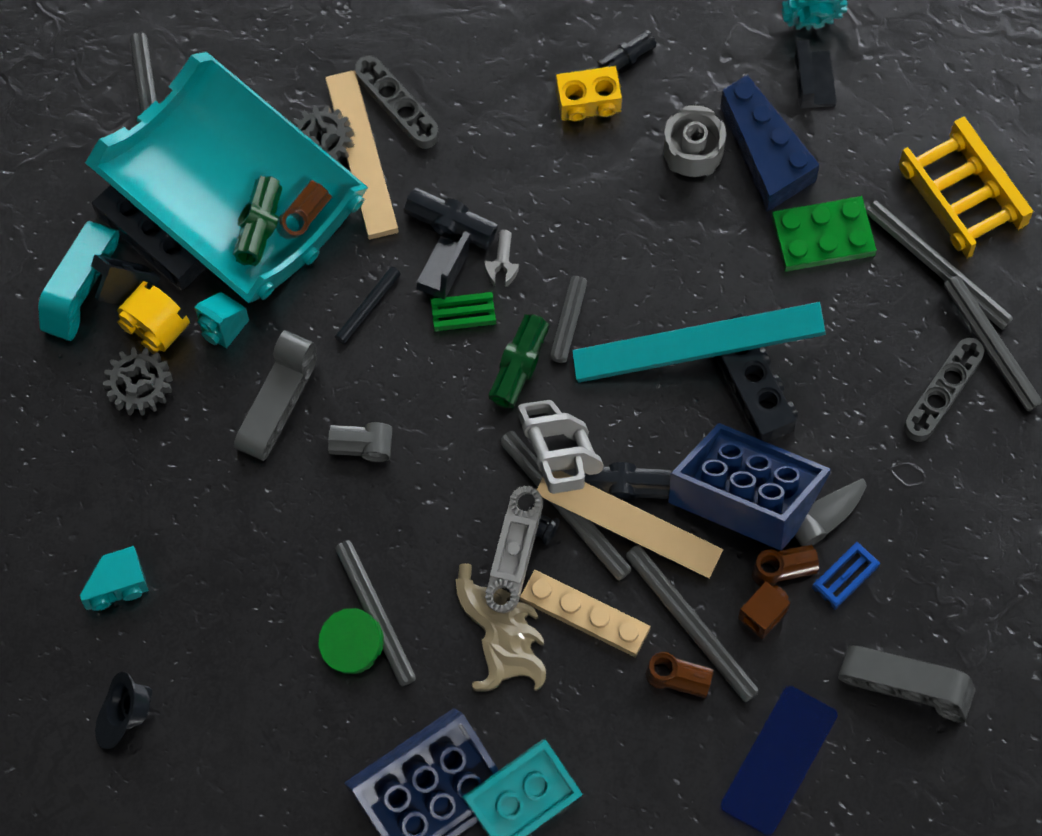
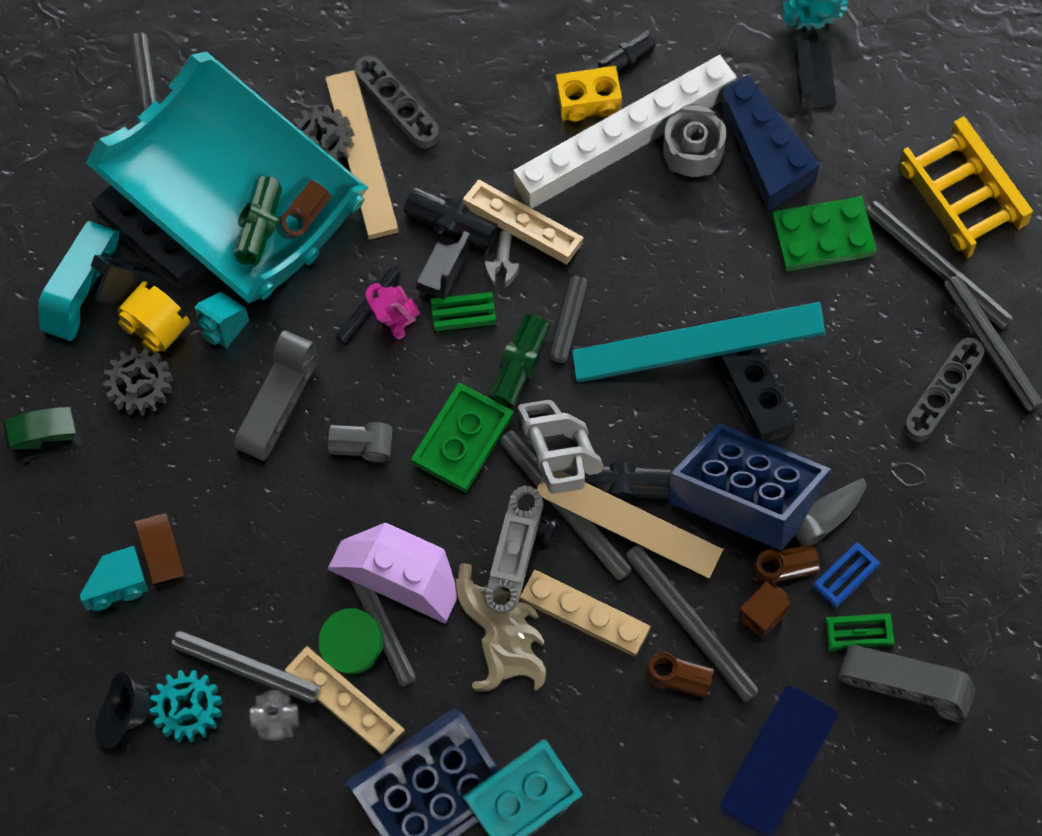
none -> dark green slope [3,407,76,450]
none -> reddish brown slope [134,513,184,584]
none -> teal gear [150,670,222,743]
none -> dark grey axle [171,631,321,703]
none -> clear brick [250,690,298,741]
none -> tan plate [285,646,405,757]
none -> lavender wedge [328,522,458,624]
none -> dark pink piece [365,283,420,340]
none -> green plate [411,383,514,493]
none -> tan plate [462,180,584,265]
none -> white brick [514,55,737,209]
none -> green tile [825,613,894,652]

